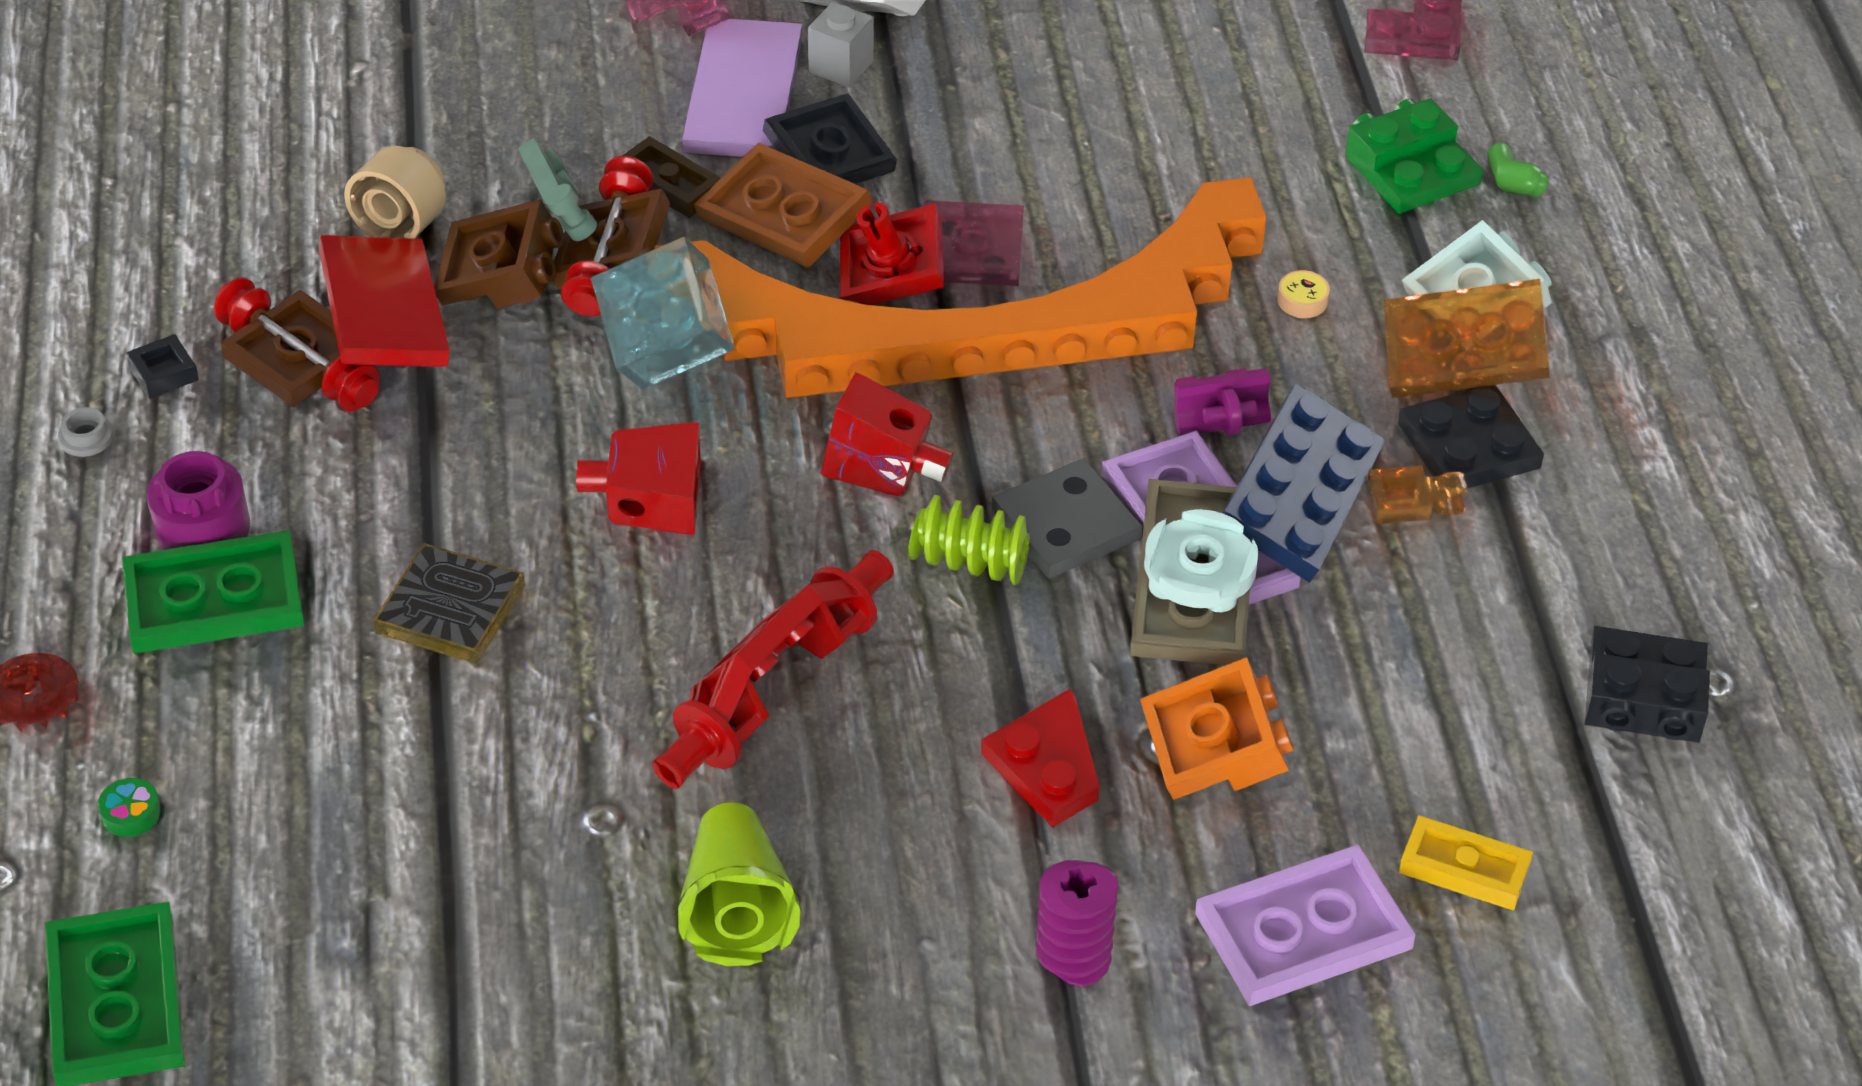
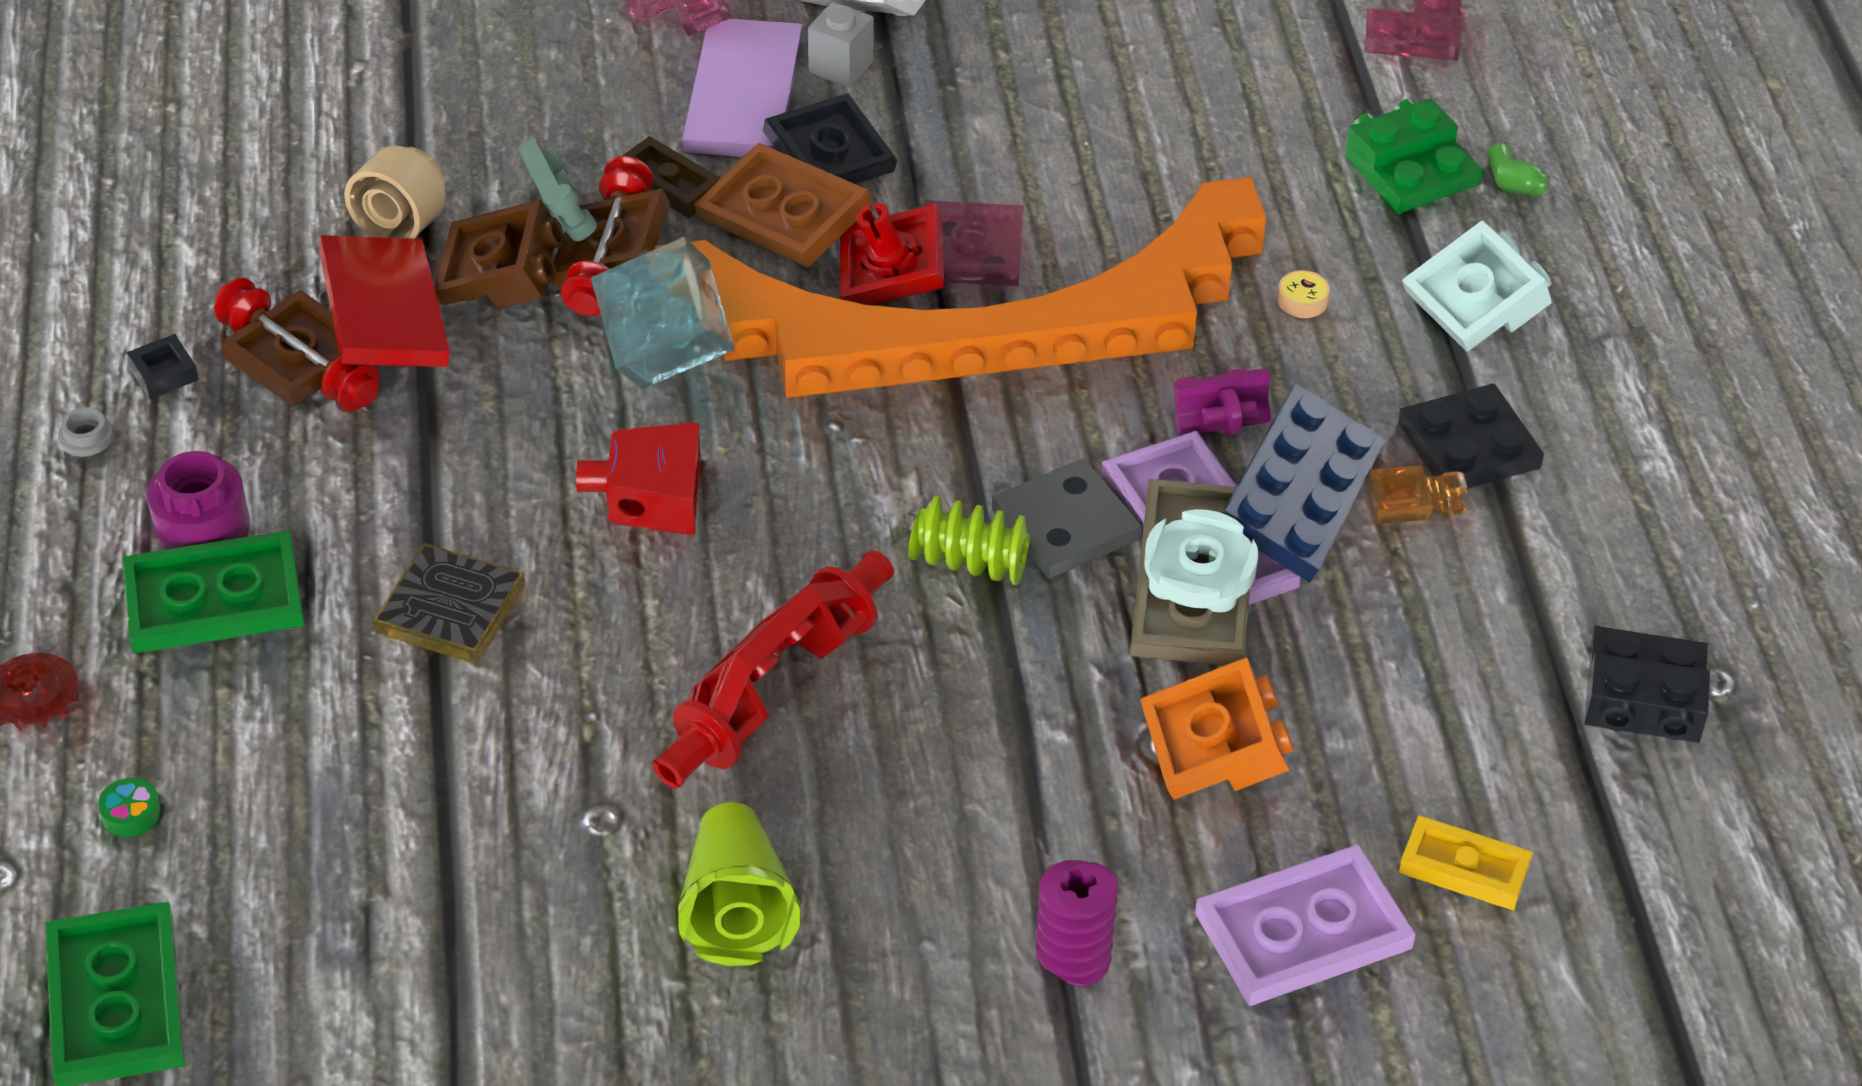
red torso [821,372,954,496] -> none
red wing [981,689,1099,828] -> none
clear orange plate [1384,279,1550,398] -> none

